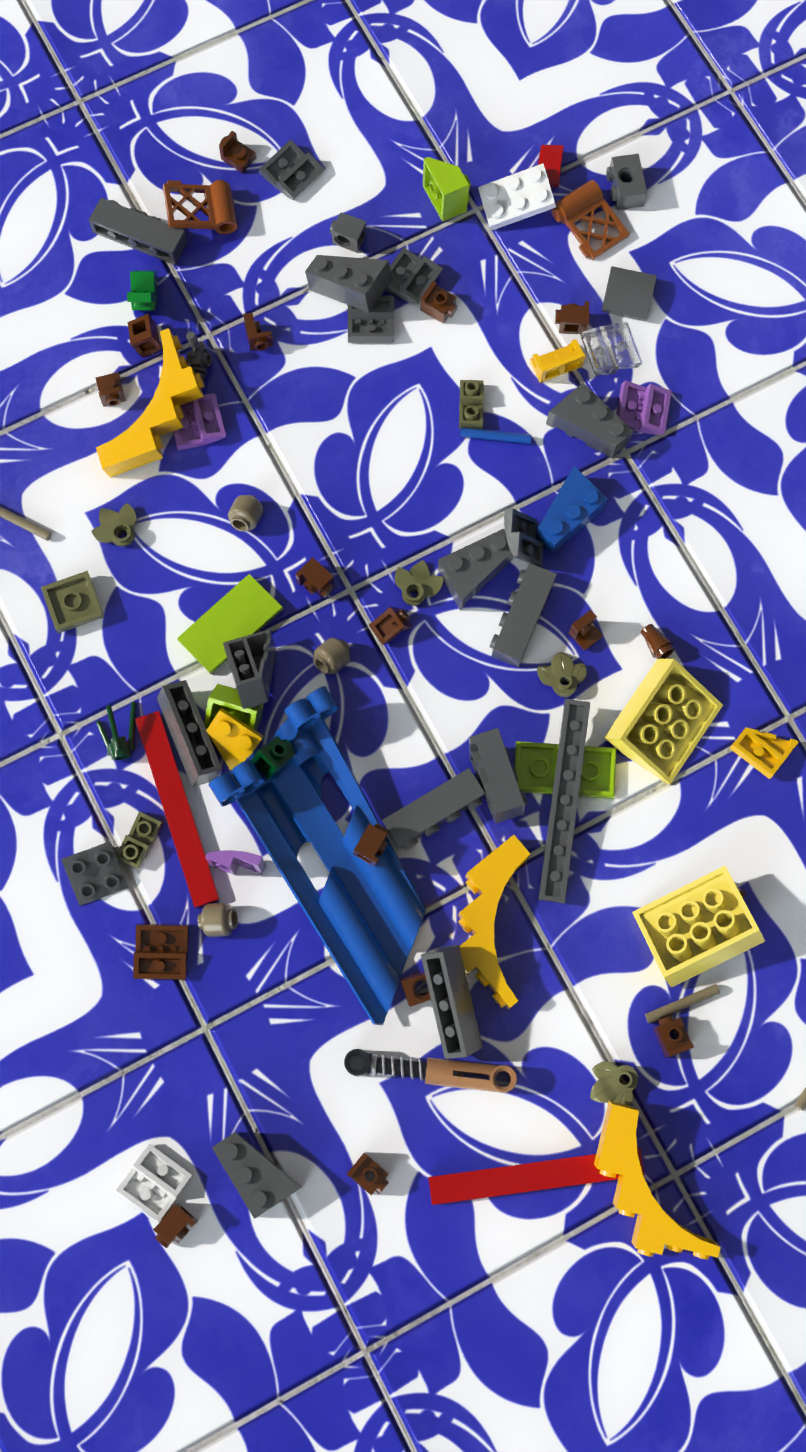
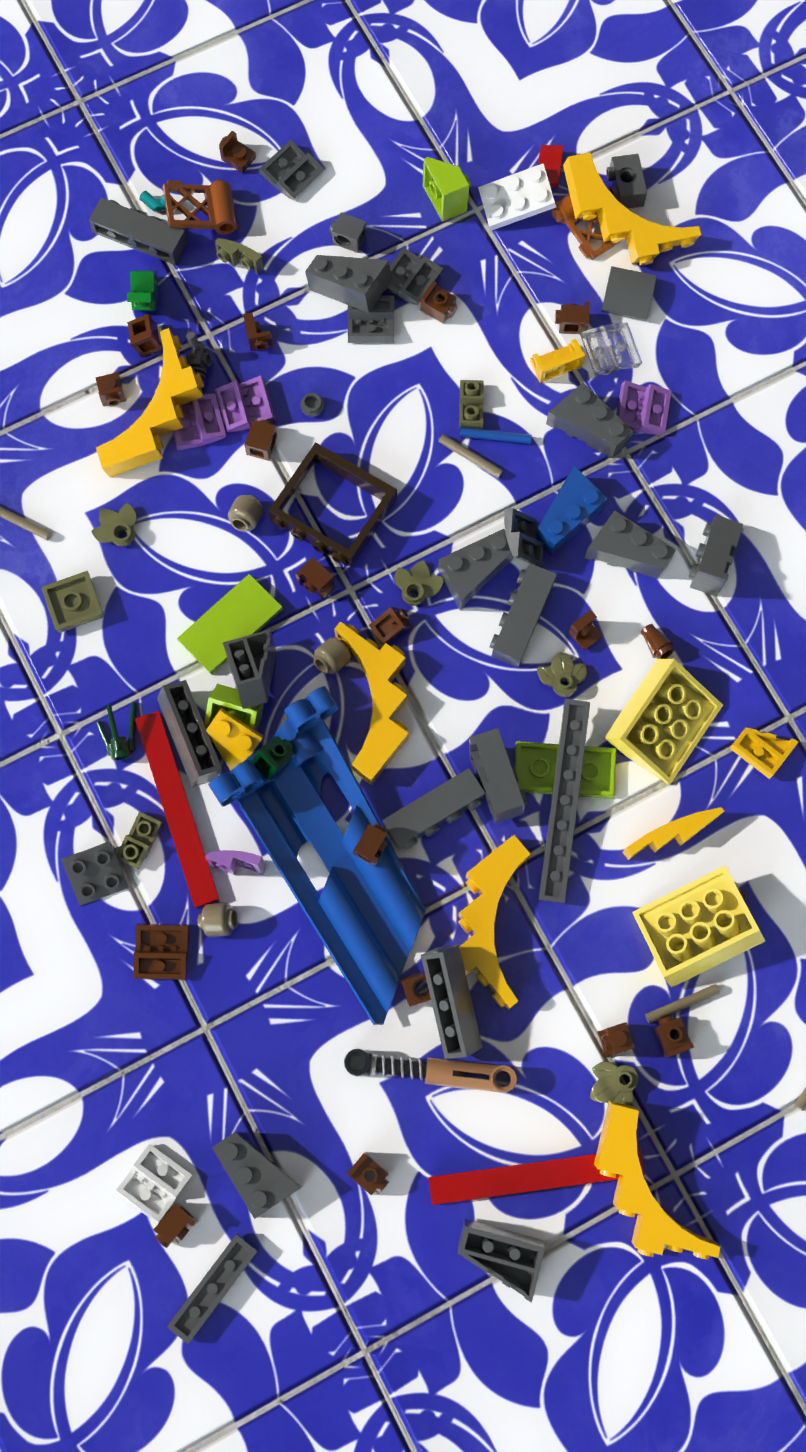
none -> teal arm [139,191,173,212]
none -> dark grey plate [167,1234,258,1344]
none -> olive slope [215,238,264,274]
none -> medium lavender slope [215,375,276,432]
none -> reddish brown brick [244,419,277,461]
none -> dark brown window [268,442,397,568]
none -> dark grey plate [300,393,324,417]
none -> yellow arch [334,621,409,785]
none -> dark tan bar [438,434,504,479]
none -> dark grey wedge [458,1219,545,1303]
none -> yellow arch [563,152,701,266]
none -> dark grey wedge [585,510,676,579]
none -> reddish brown brick [597,1022,635,1057]
none -> yellow slope [623,807,724,860]
none -> dark grey wedge [688,514,743,597]

